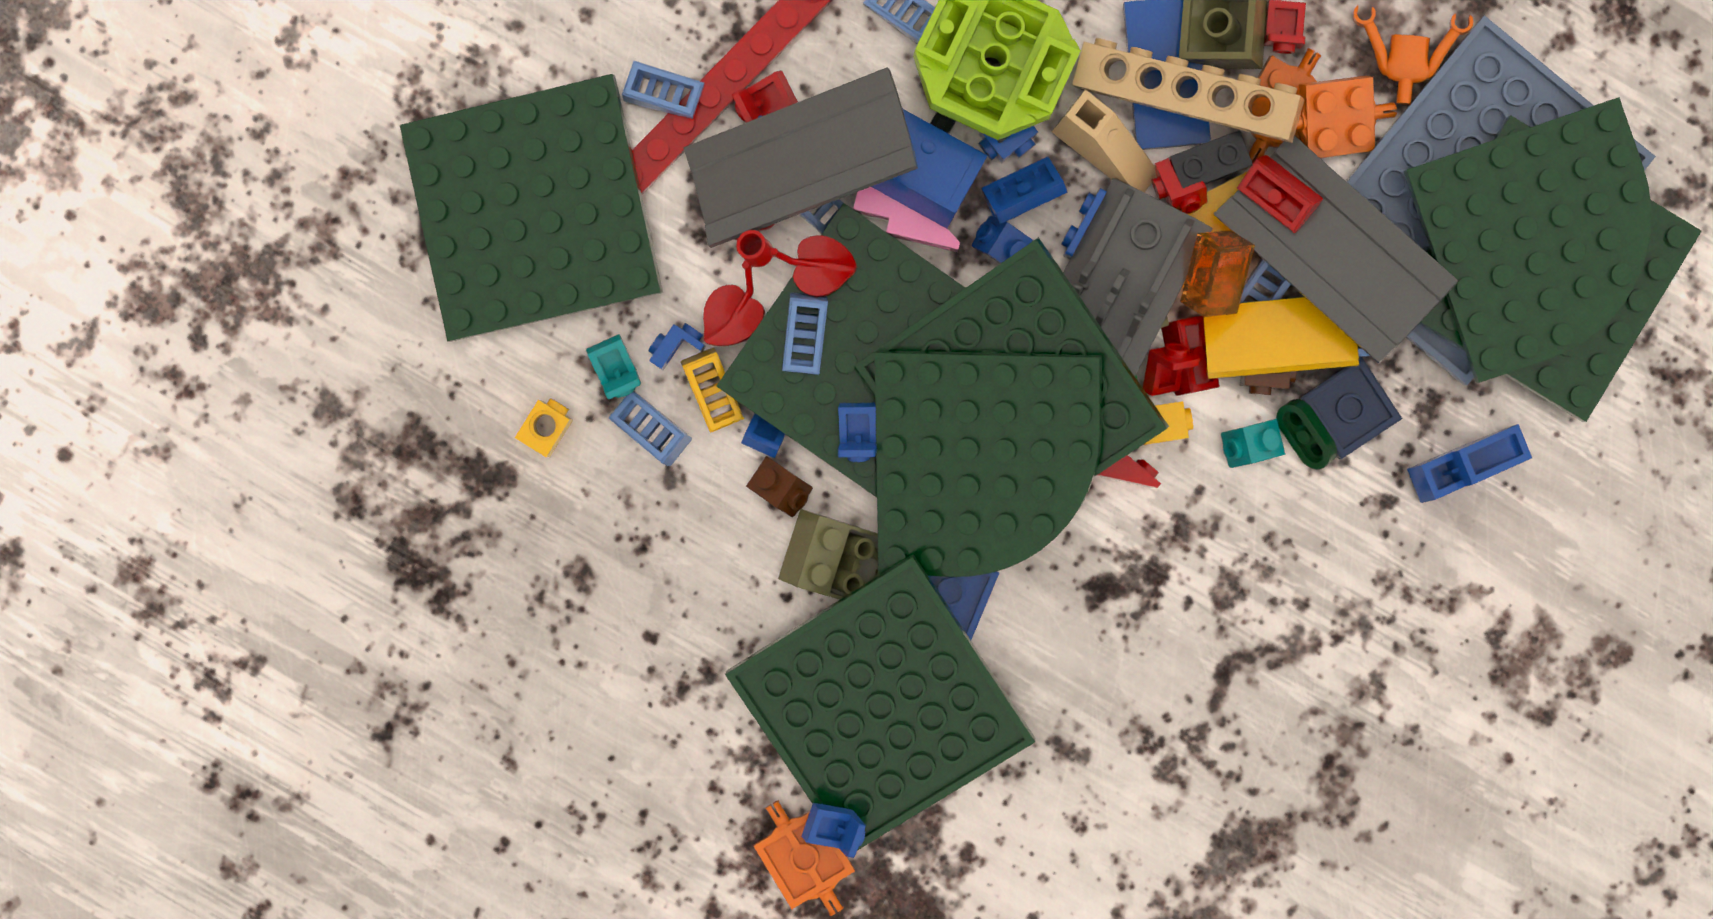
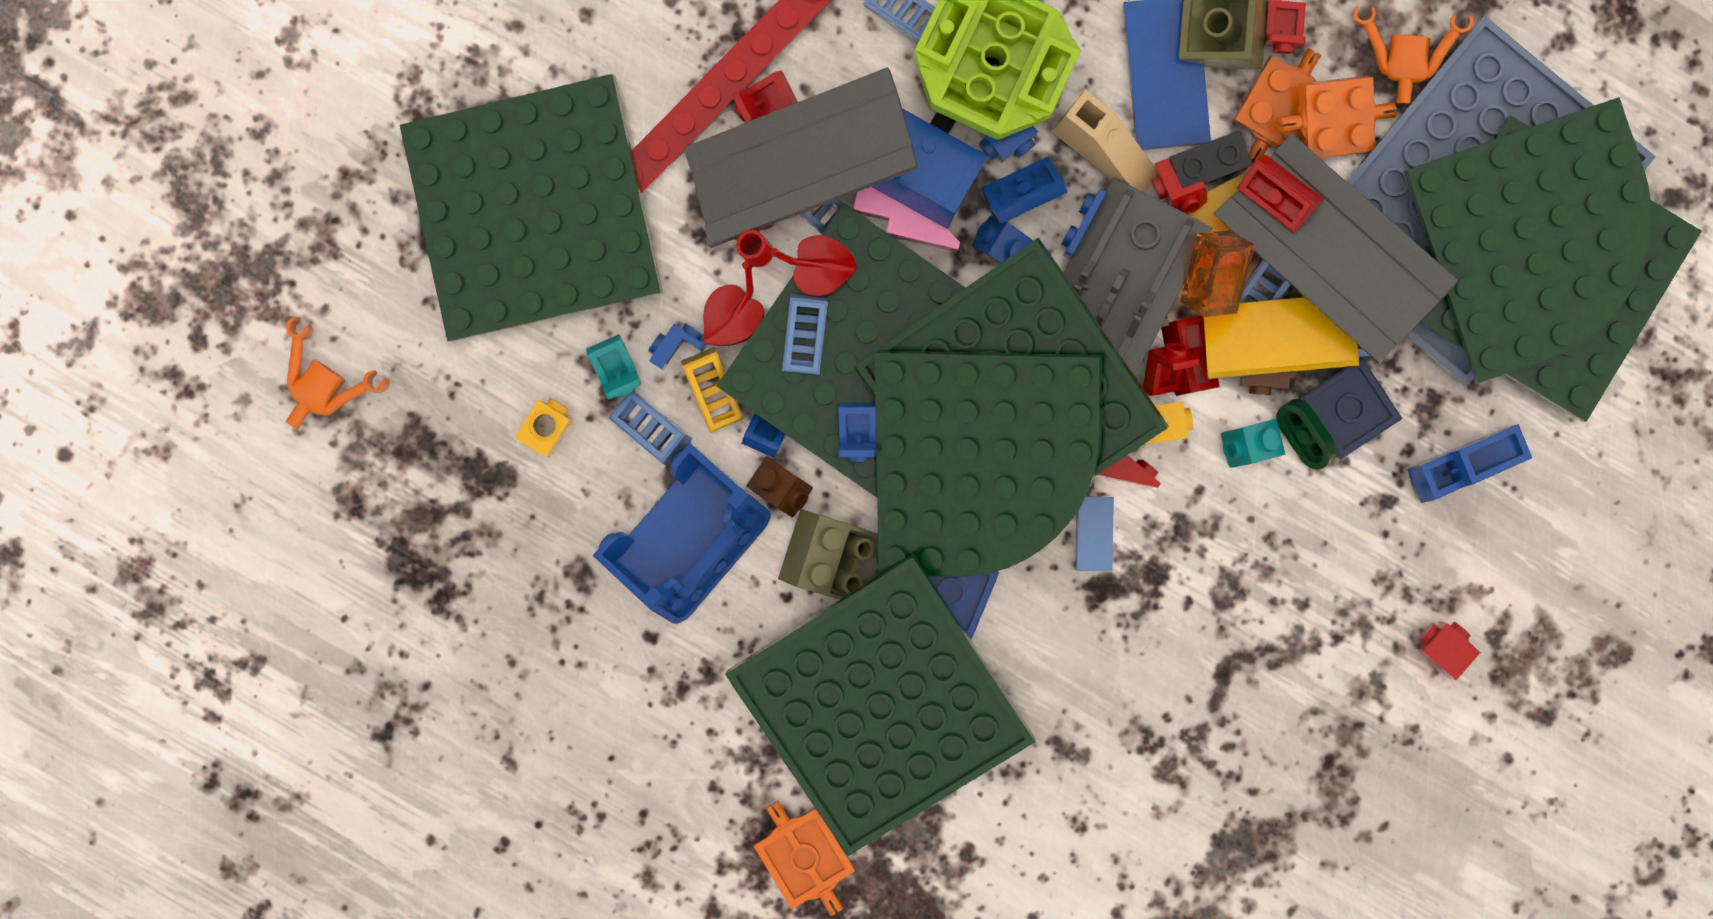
medium blue slope [622,61,704,119] -> none
blue bracket [801,803,865,858] -> none
tan brick [1072,38,1305,143] -> none
none -> orange piece [286,317,390,429]
none -> blue windscreen [593,443,771,624]
none -> medium blue slope [1075,497,1114,571]
none -> red brick [1416,621,1481,680]

